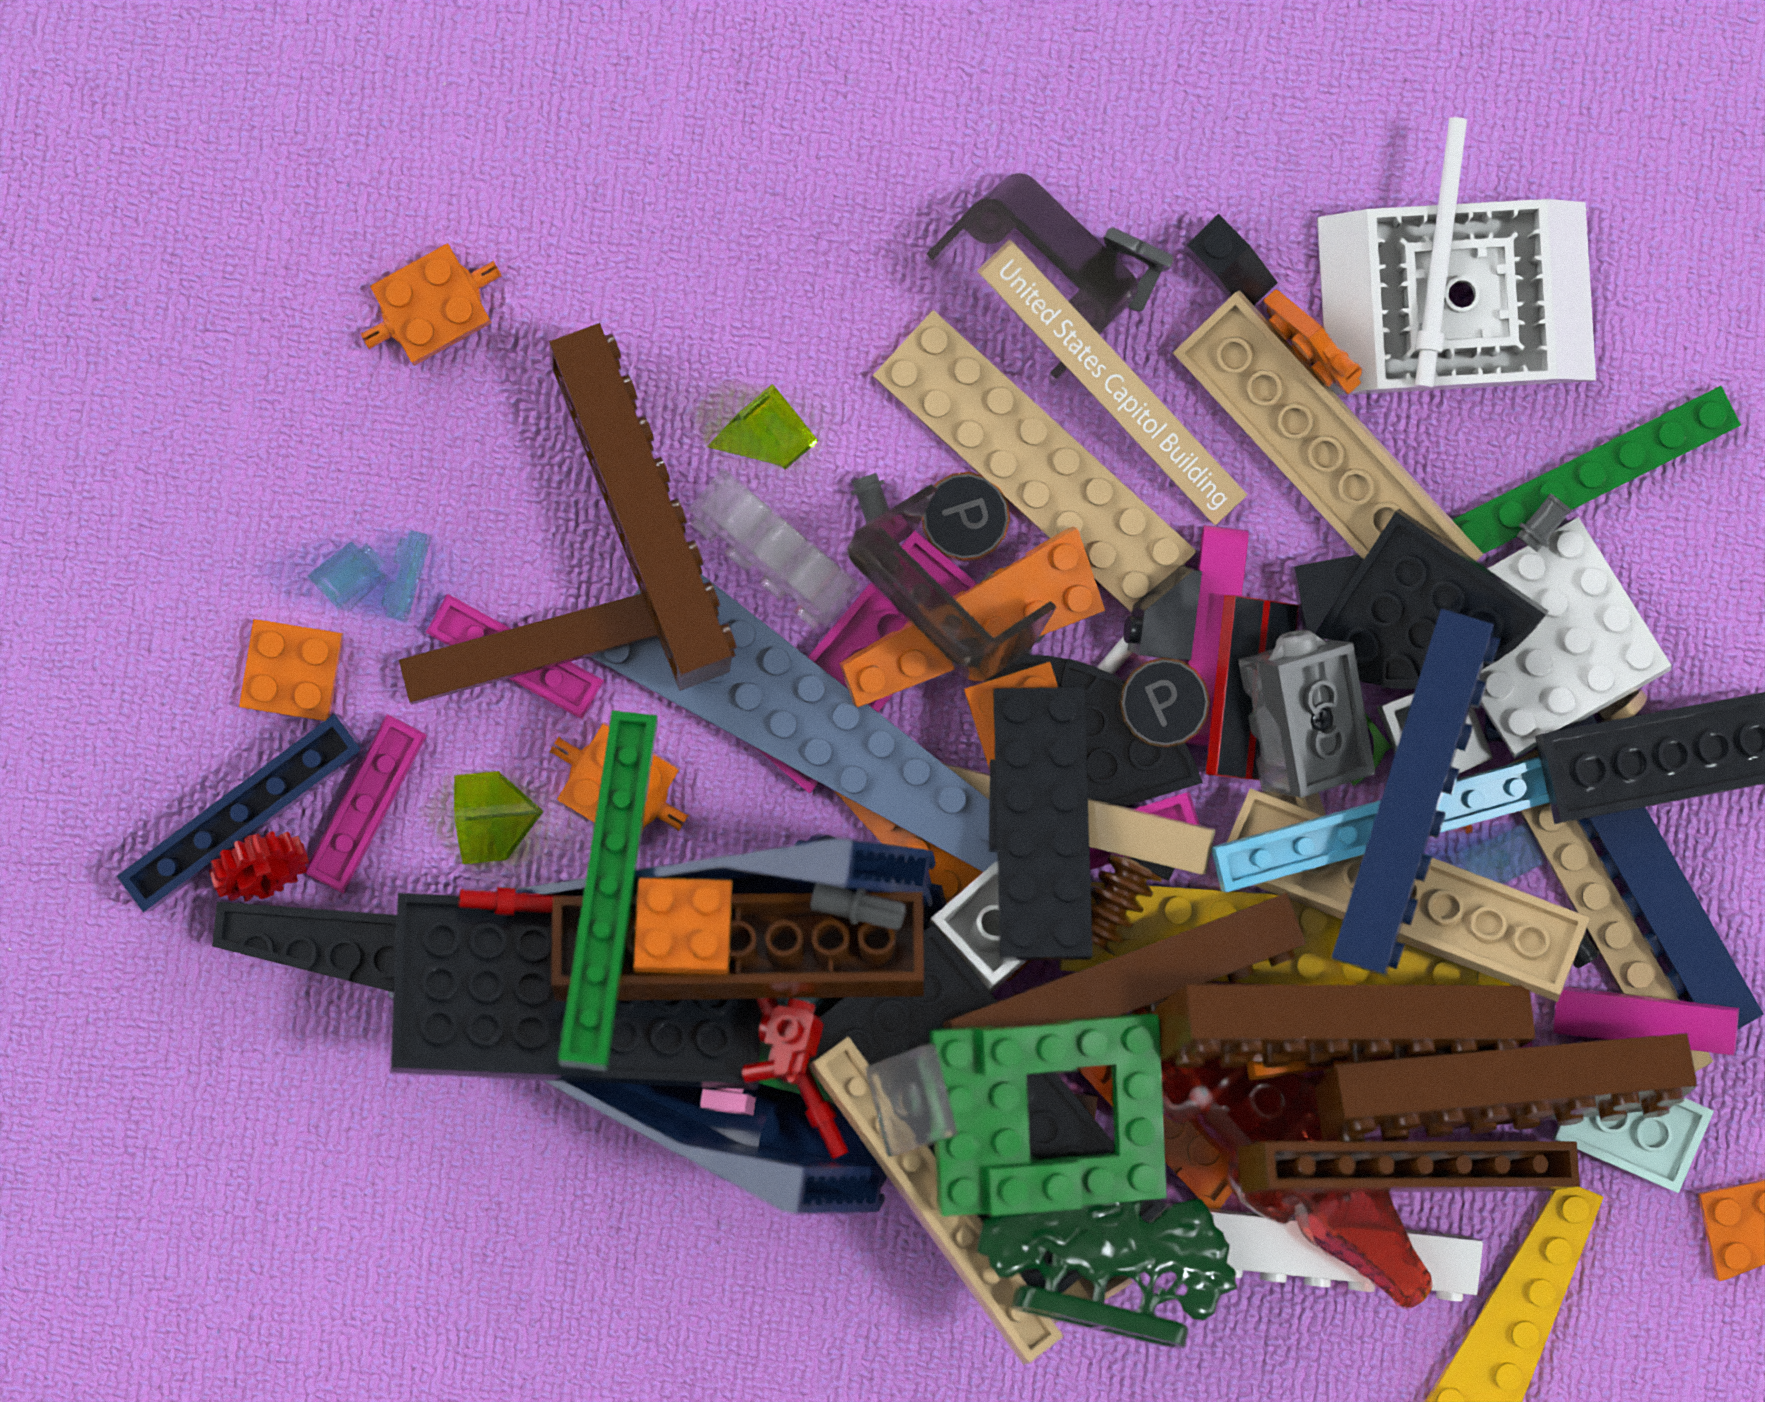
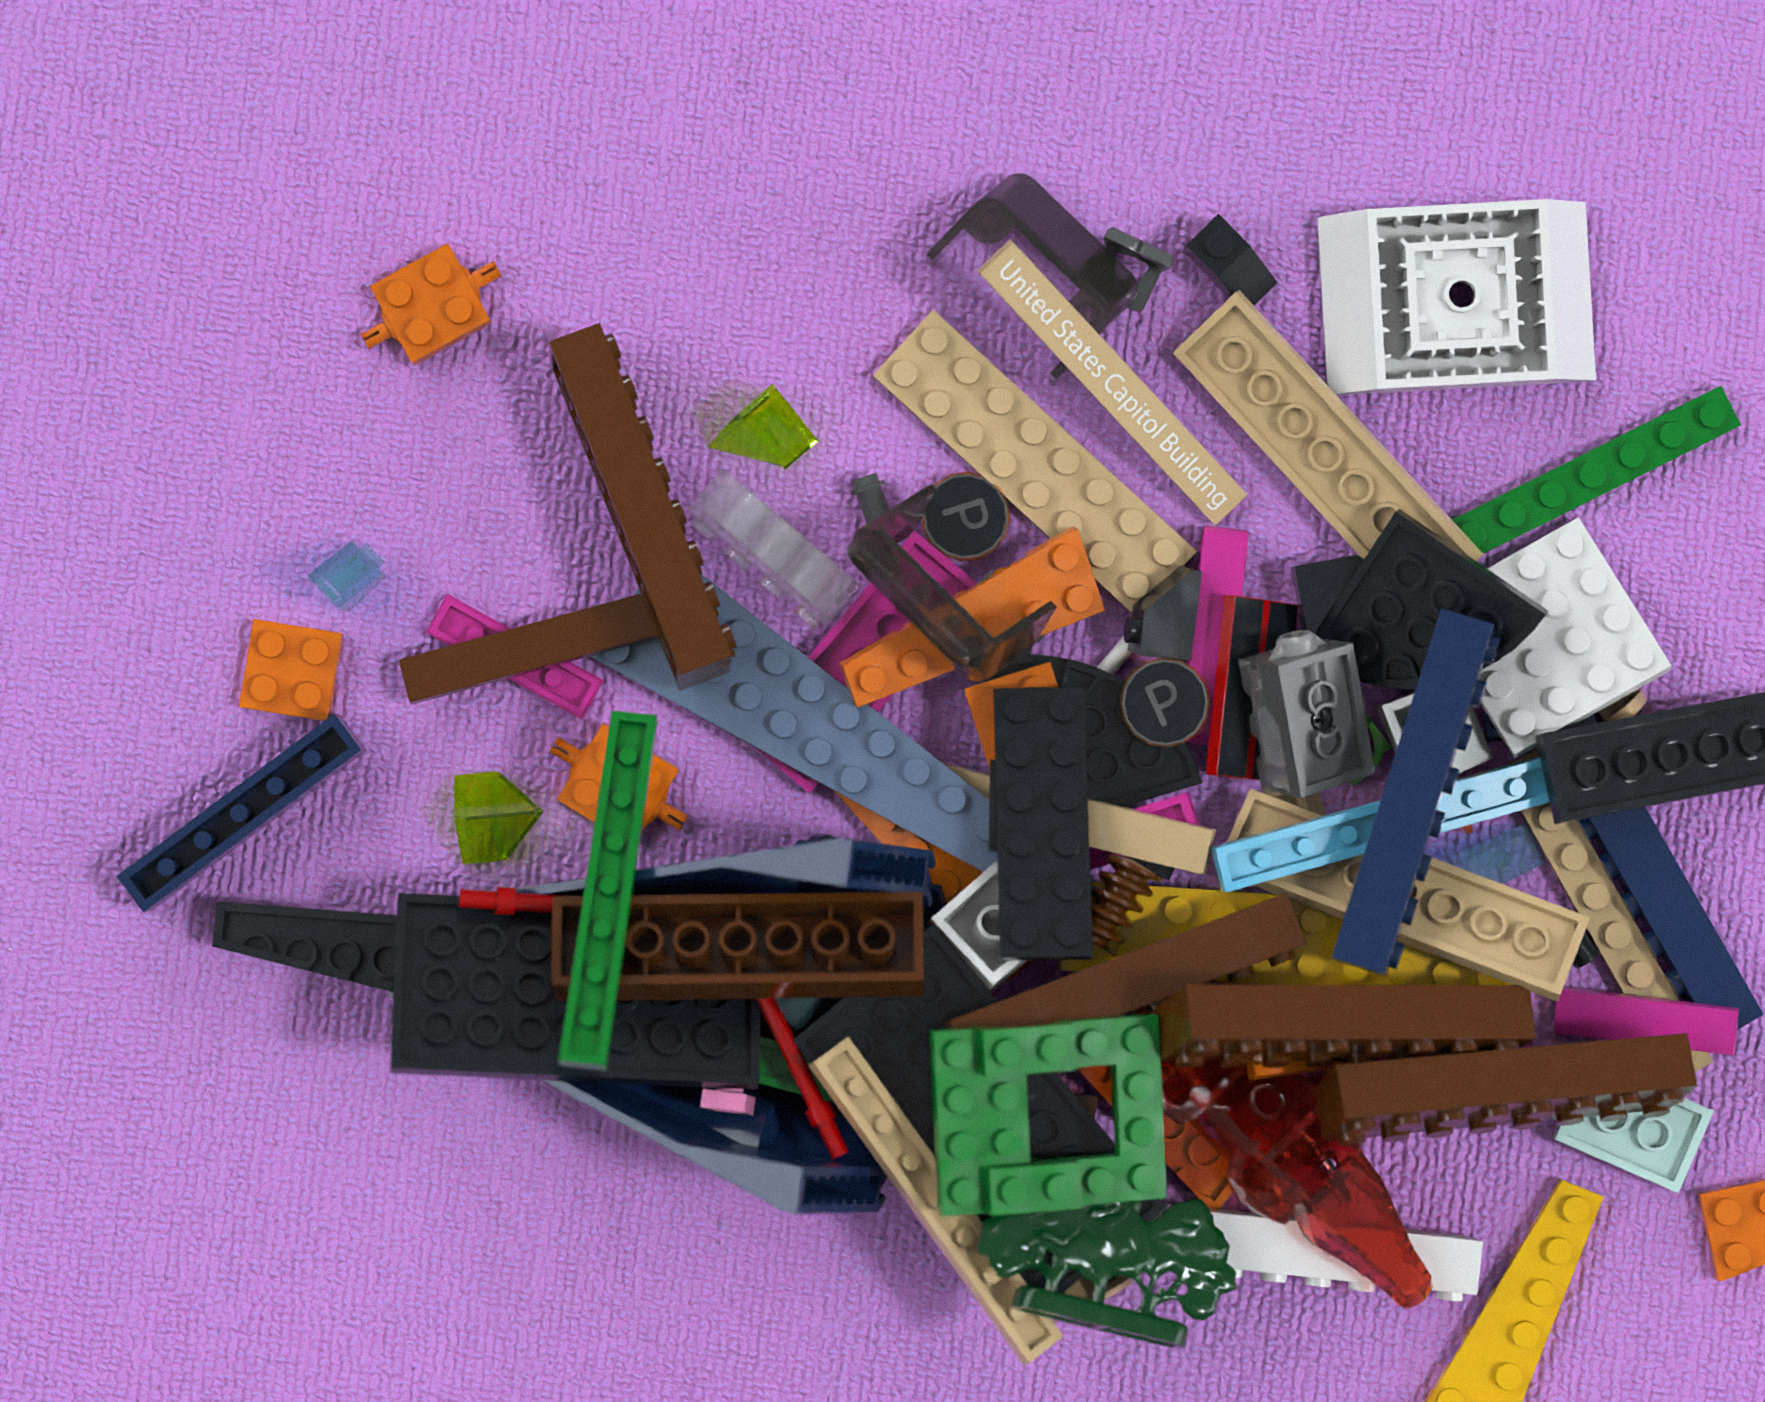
red gear [209,831,309,902] -> none
dark pink tile [305,714,428,893] -> none
clear light blue plate [382,530,432,623] -> none
orange plate [634,878,732,975] -> none
red piece [742,999,824,1084] -> none
dark grey axle [811,882,905,929] -> none
clear tile [865,1044,958,1157] -> none
reddish brown brick [1238,1141,1580,1193] -> none
orange plate [1263,289,1362,395] -> none
white bar [1415,117,1467,388] -> none
dark grey pin [1516,493,1572,552] -> none

